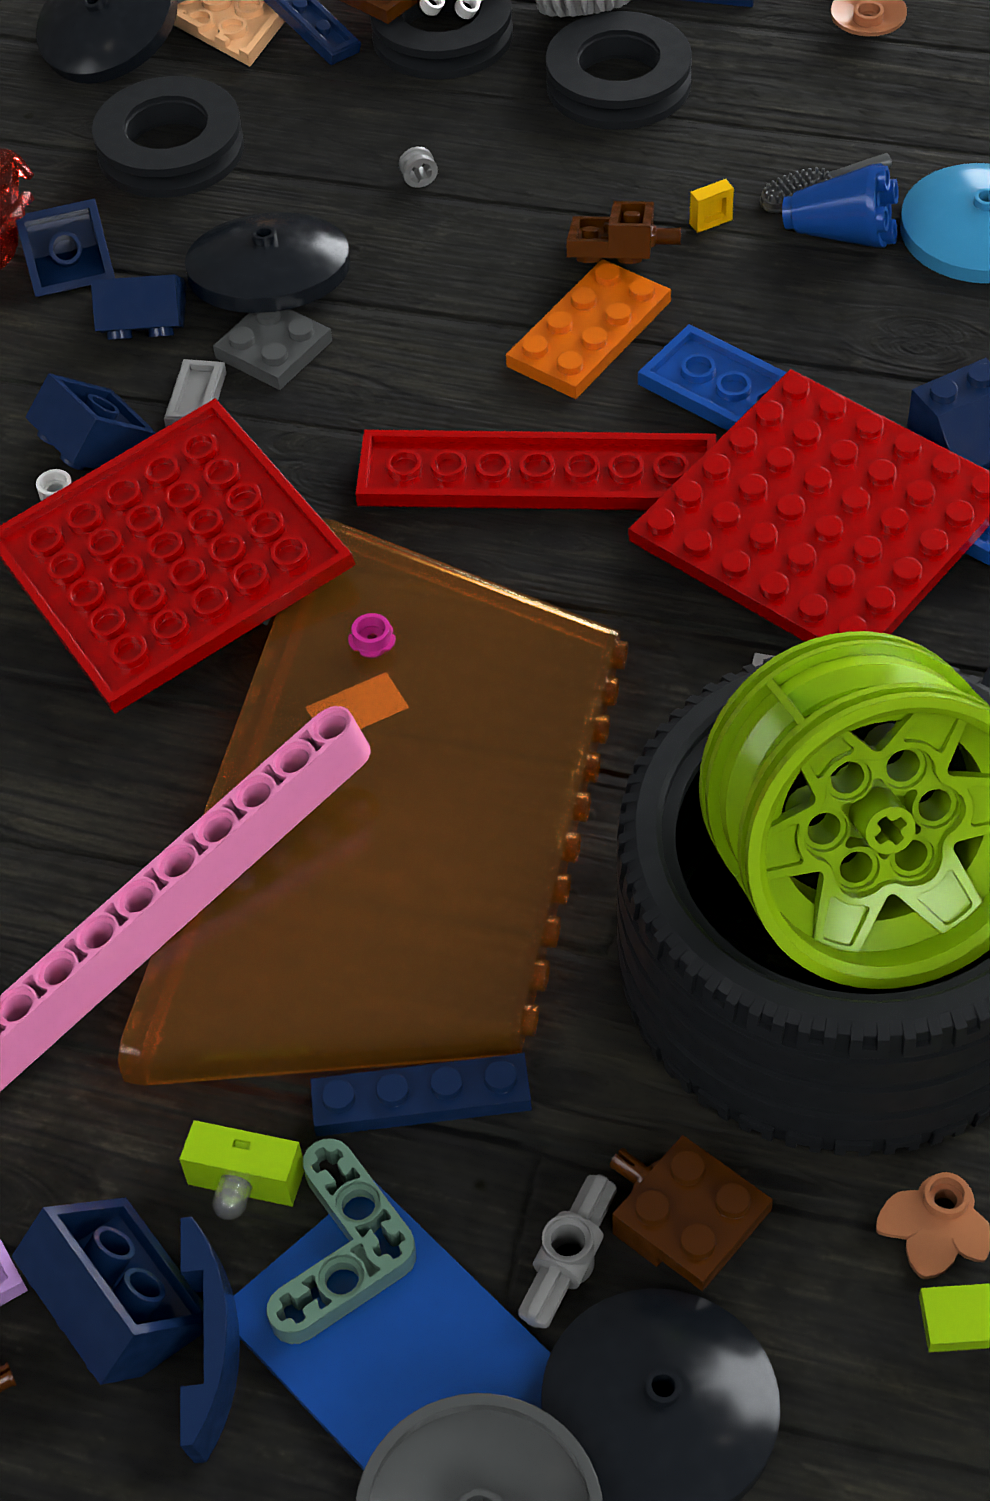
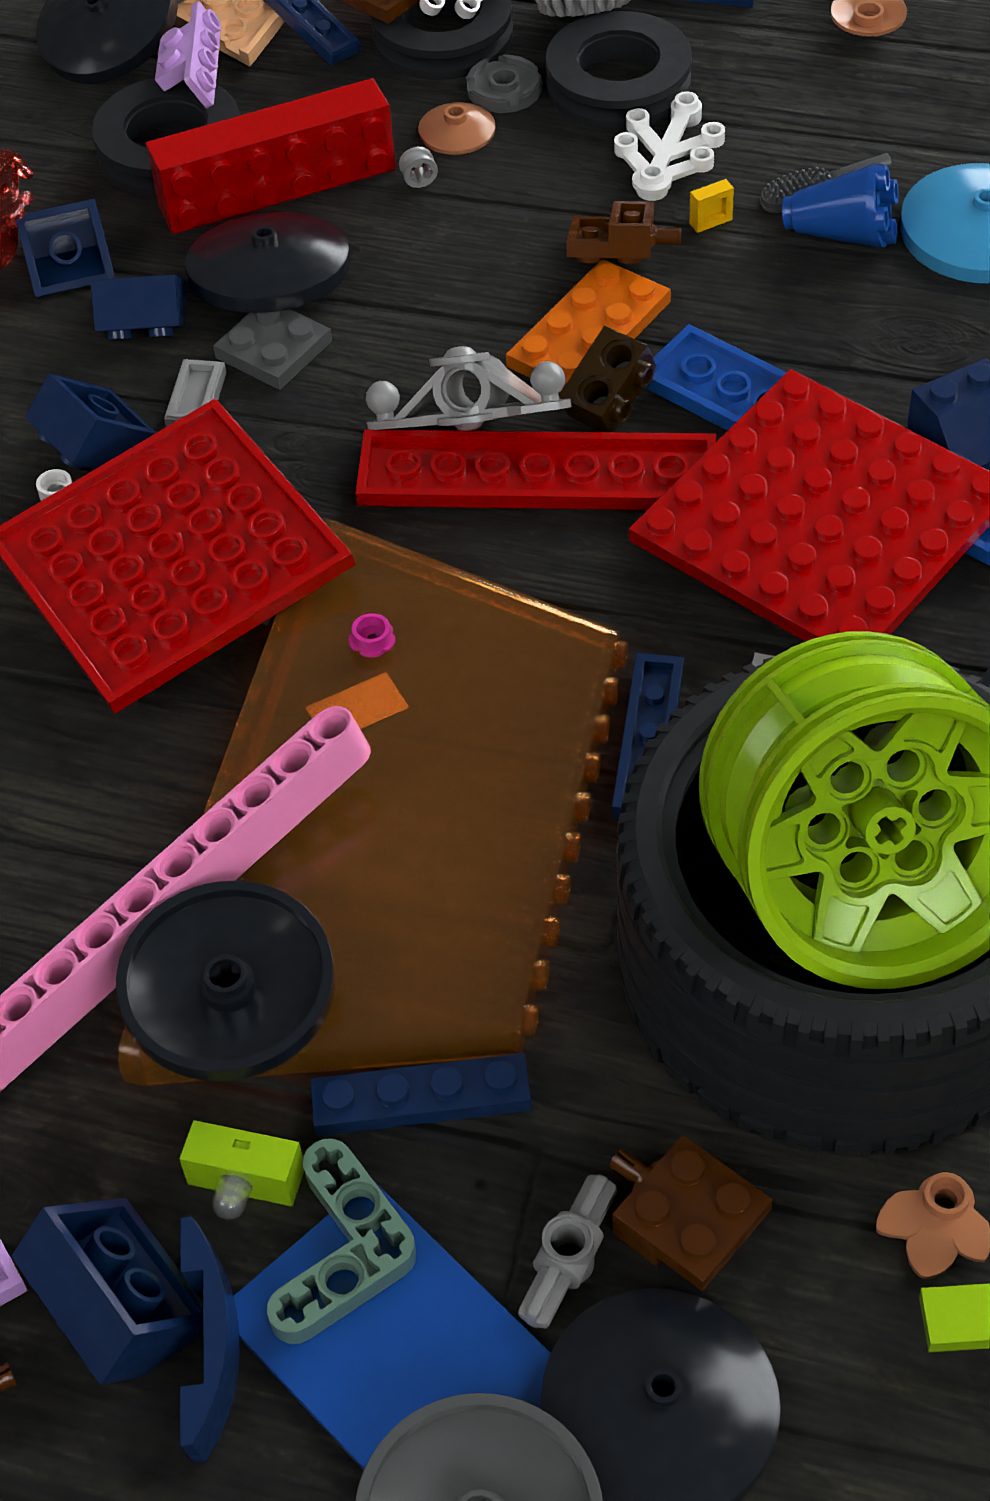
none -> black dish [116,881,335,1081]
none -> red brick [146,78,396,235]
none -> lavender bracket [155,1,222,109]
none -> light grey piece [366,346,571,431]
none -> nougat dish [418,102,495,155]
none -> dark grey tile [466,55,542,113]
none -> dark brown brick [559,325,656,432]
none -> dark blue plate [612,653,684,819]
none -> white plant [614,92,725,201]

